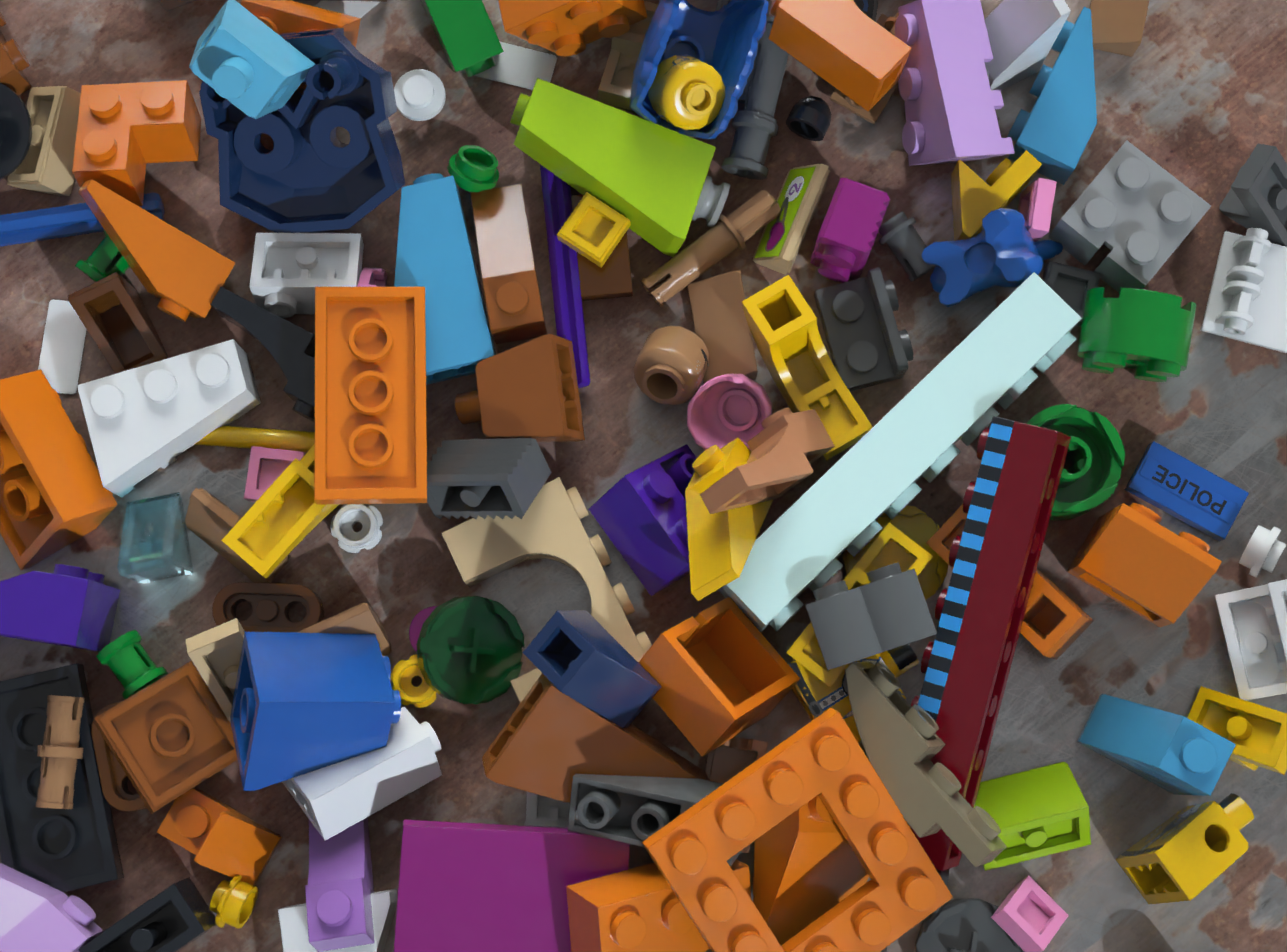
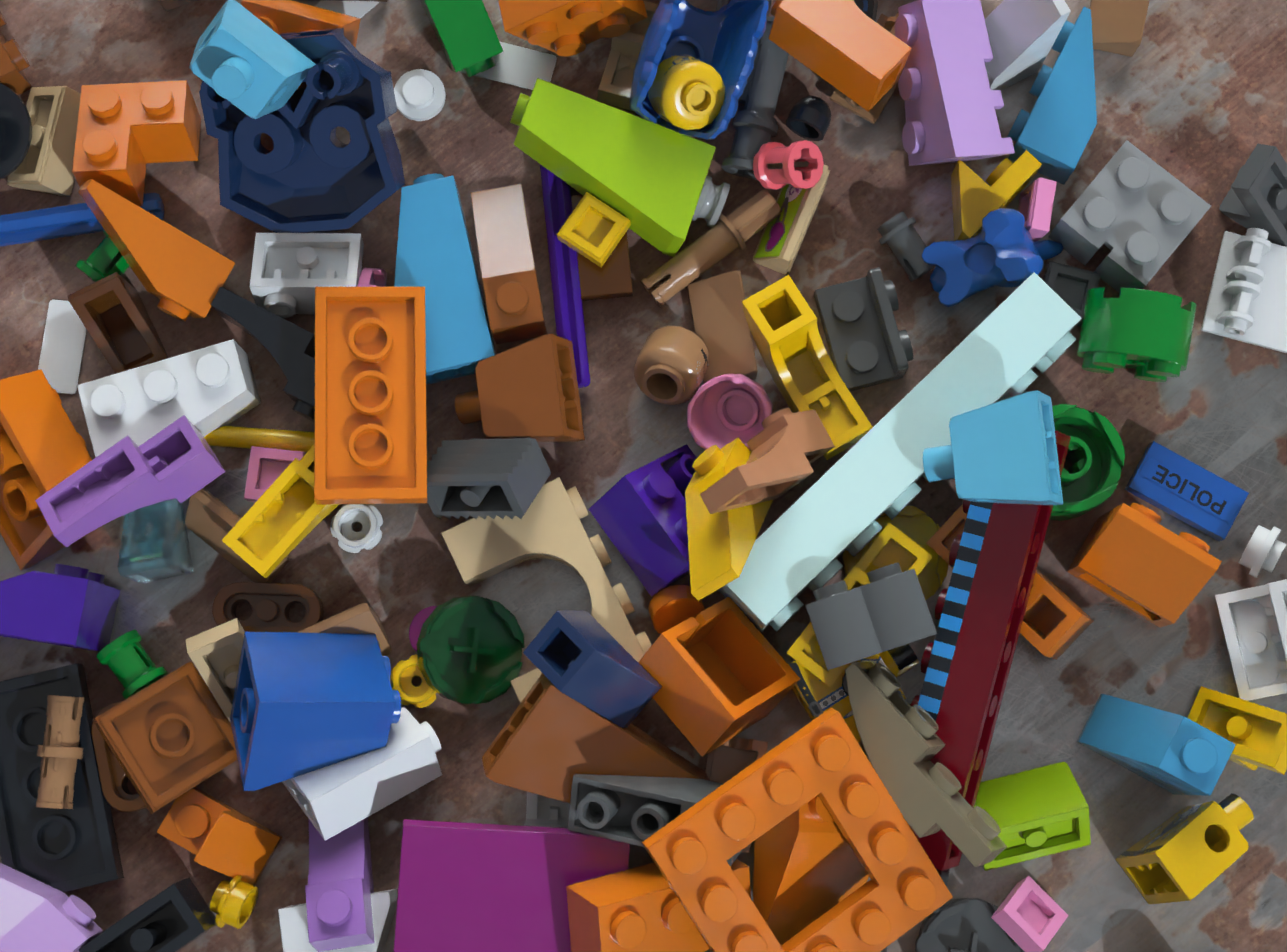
green plate [447,145,499,192] -> none
magenta brick [810,178,890,283] -> none
none -> medium lavender slope [35,415,226,547]
none -> orange tile [648,585,705,634]
none -> coral bush [753,140,824,190]
none -> medium azure torso [923,390,1063,505]

